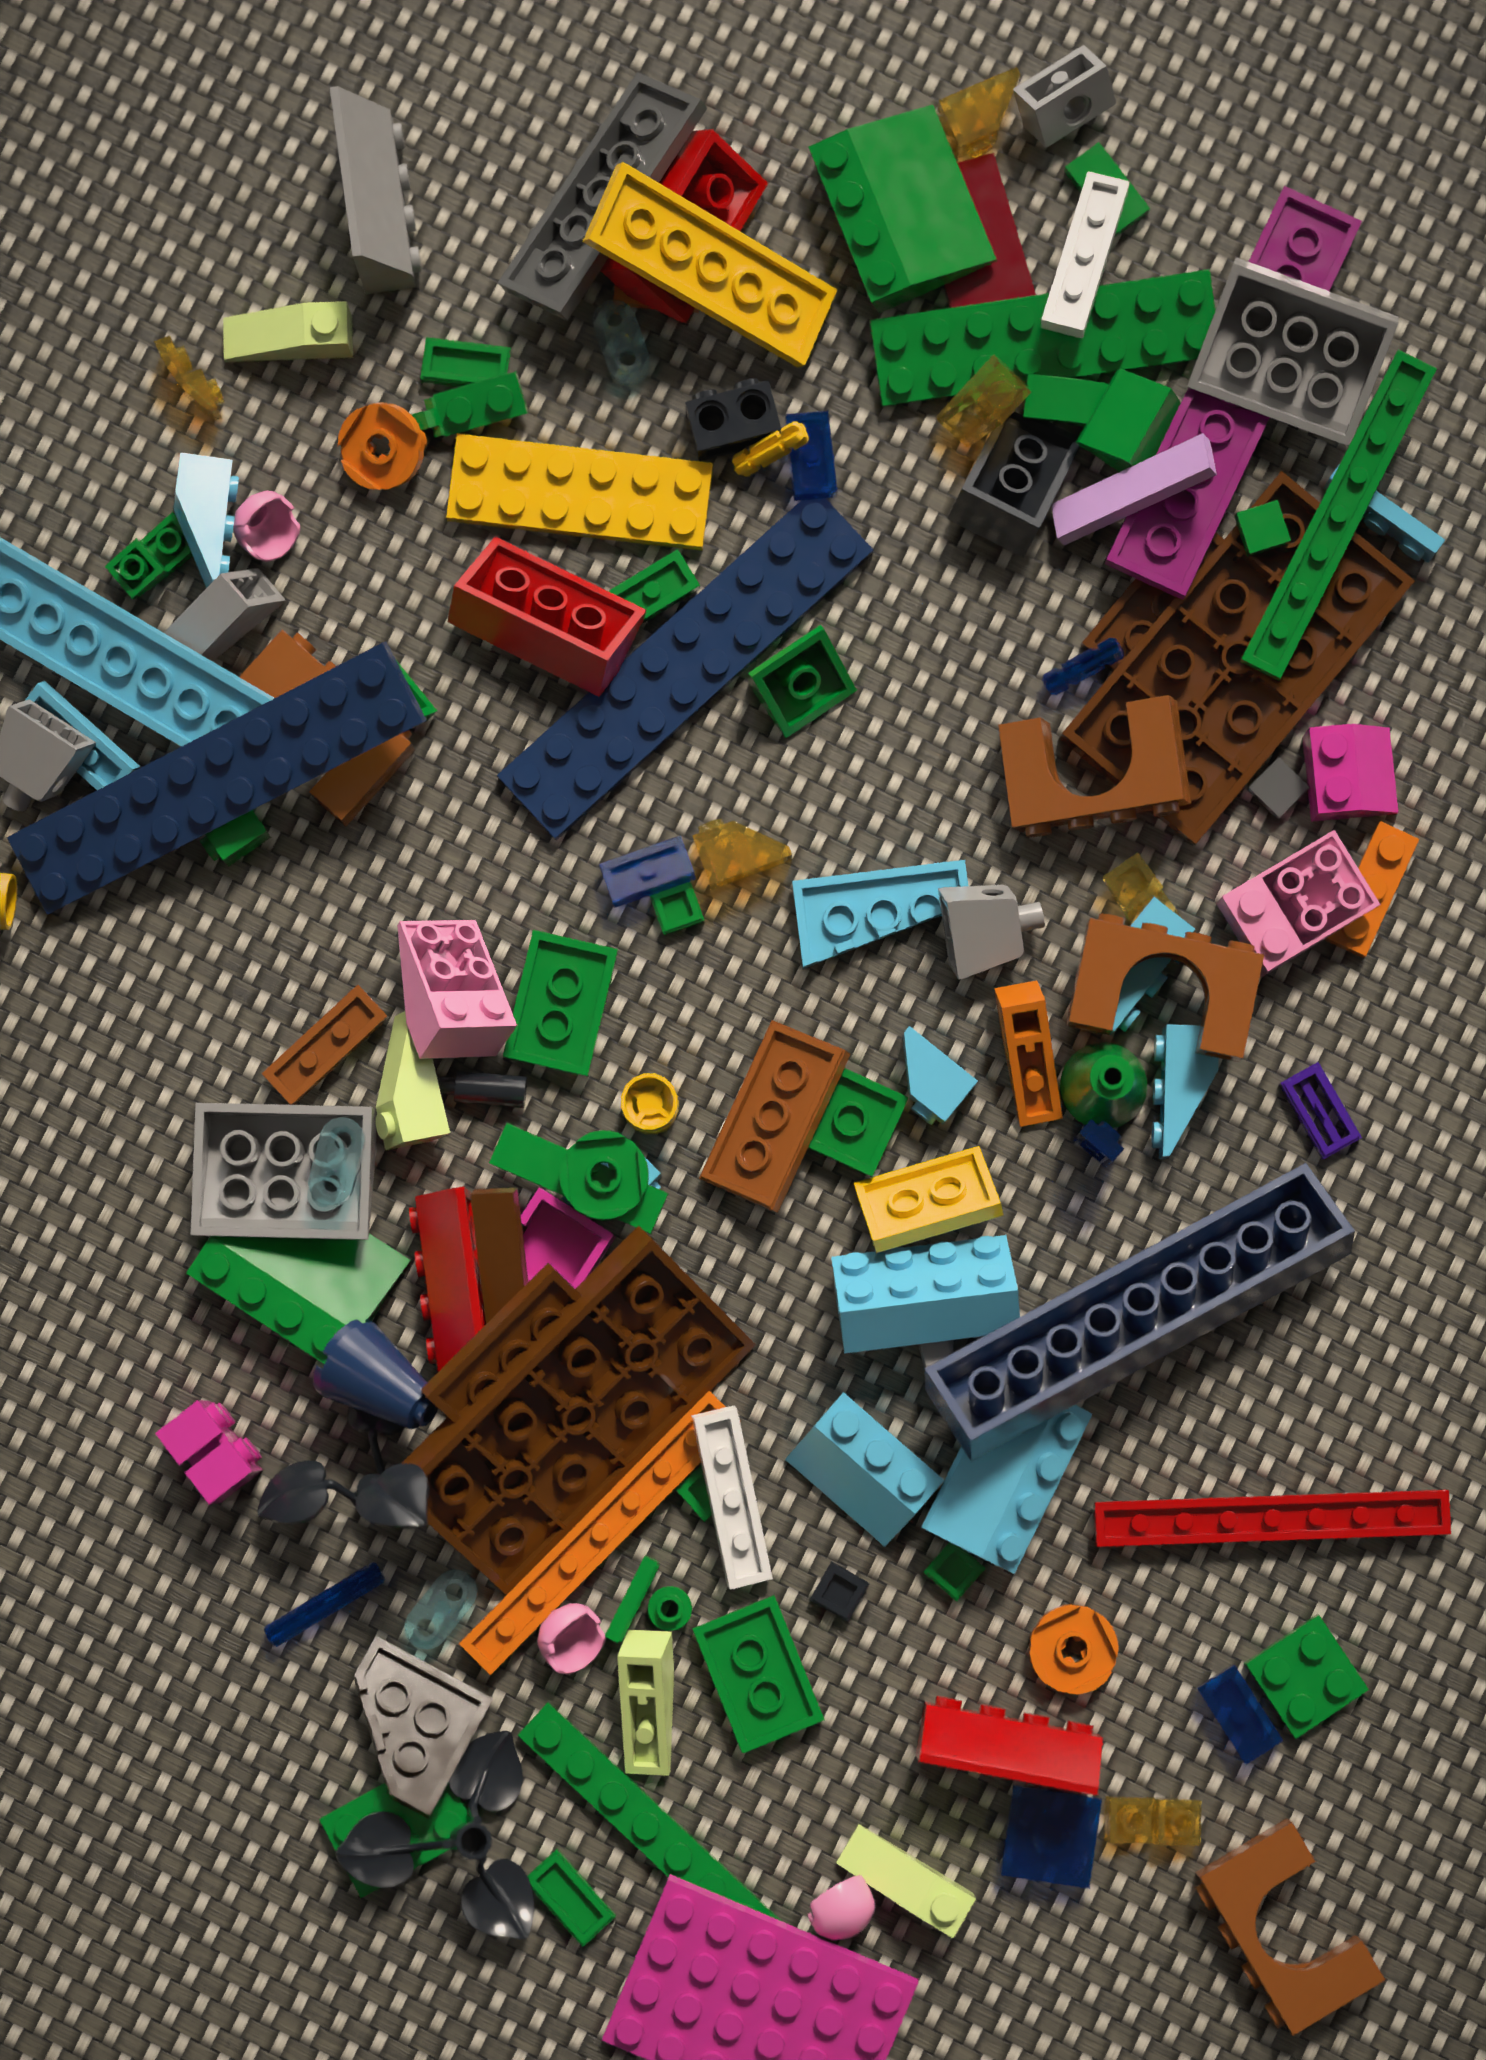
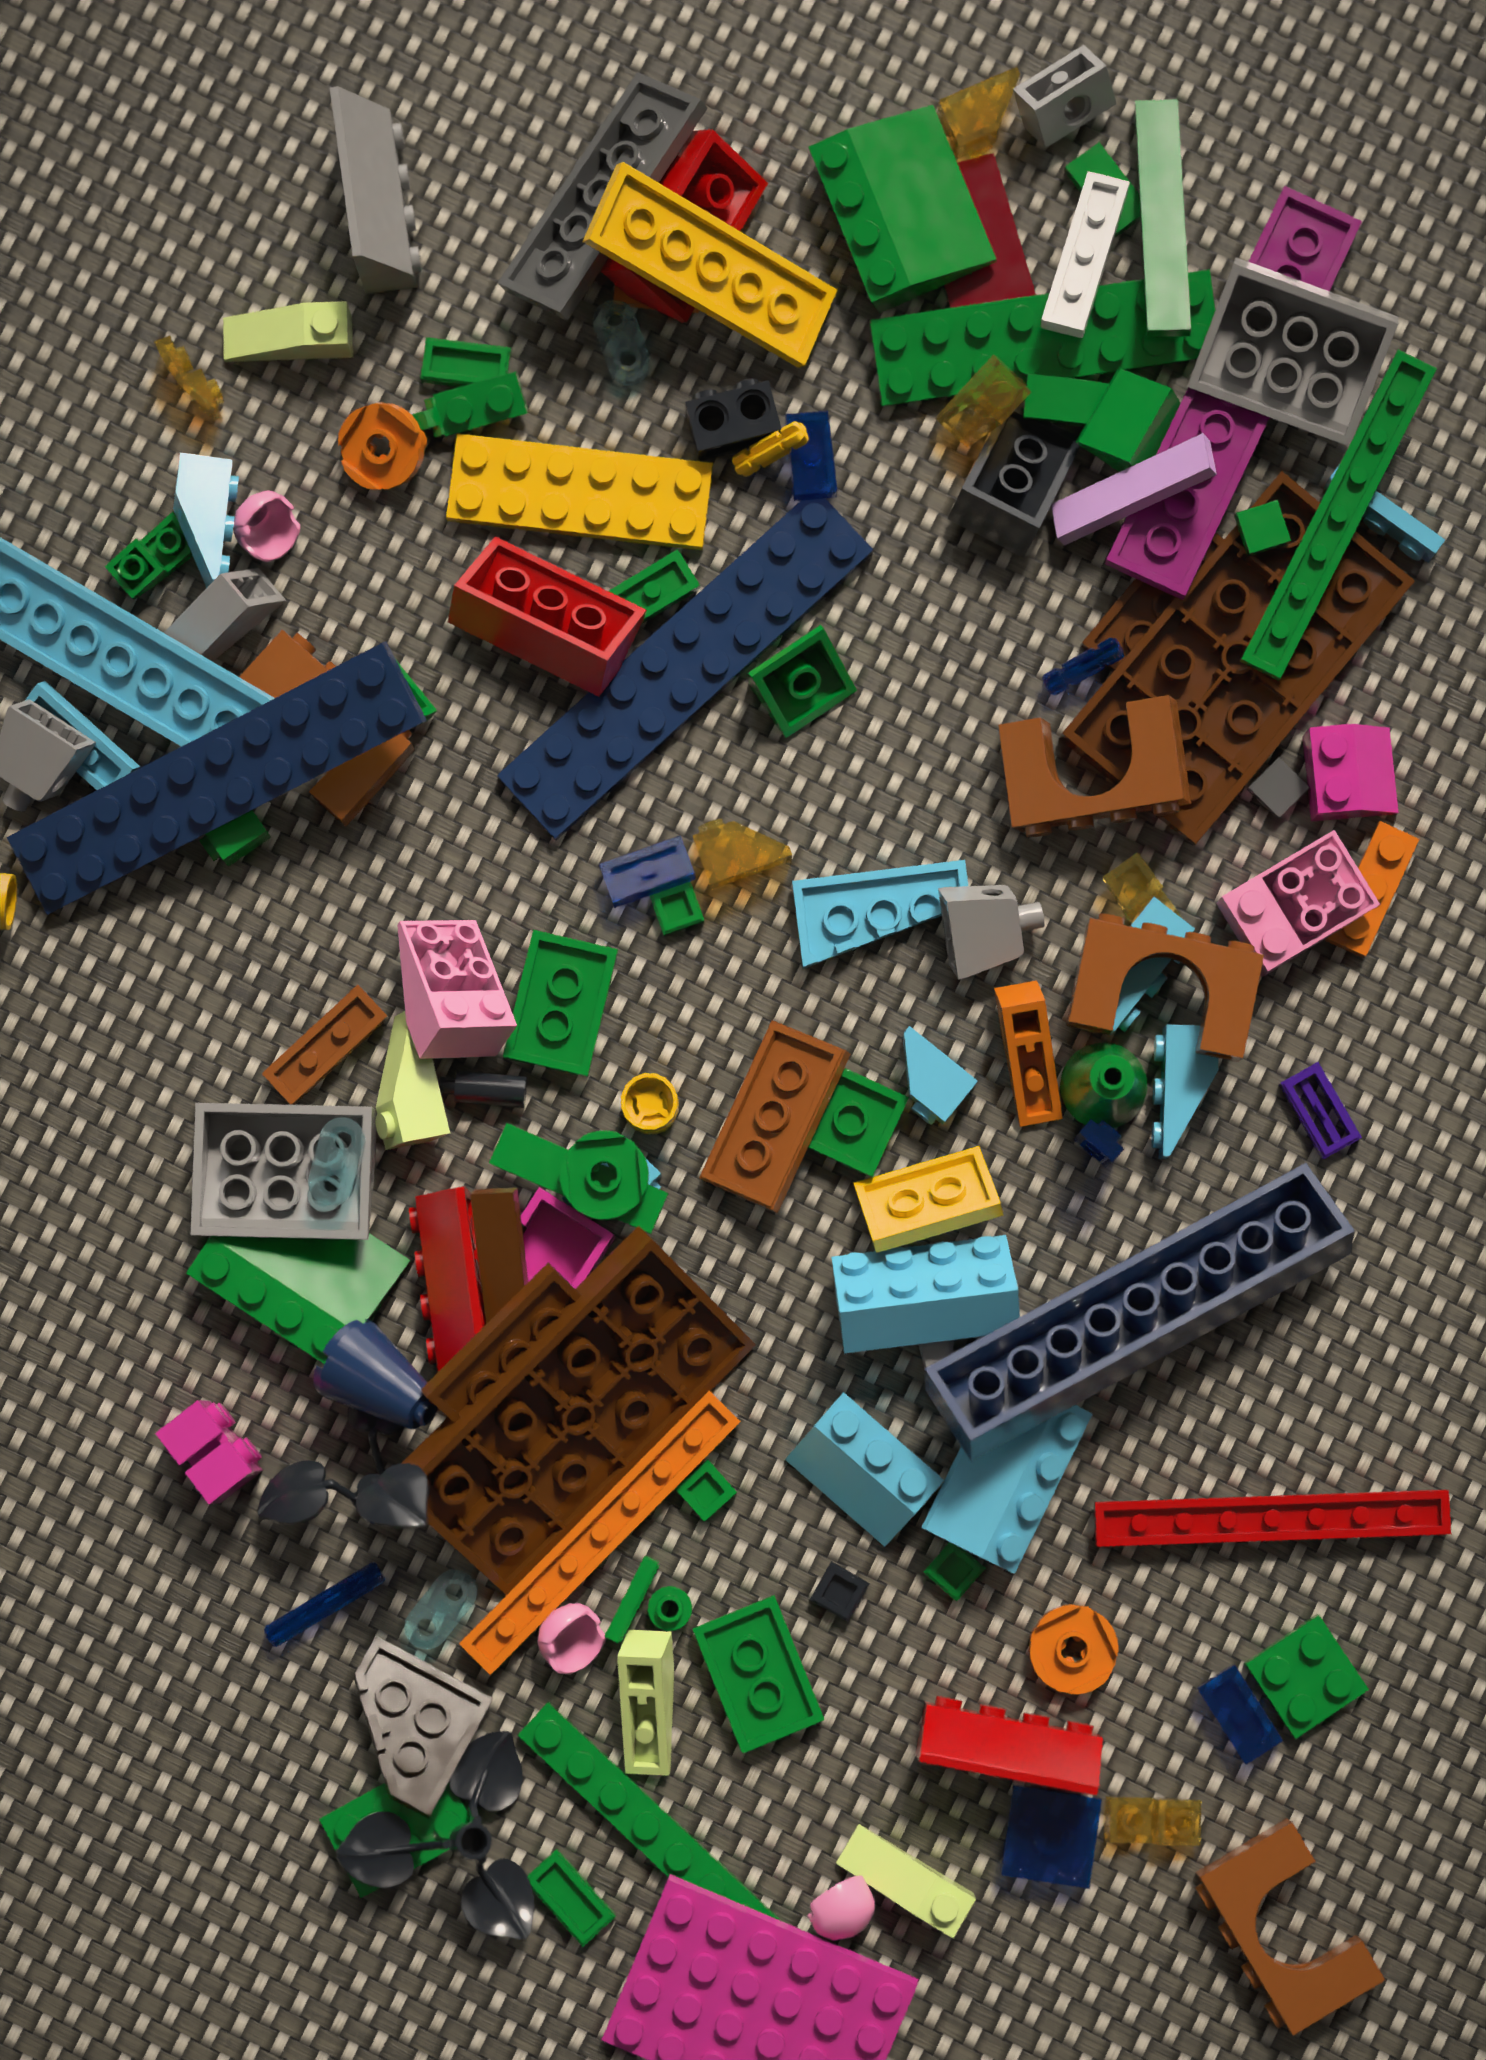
white plate [691,1406,773,1589] -> none
none -> tile [1134,99,1191,338]

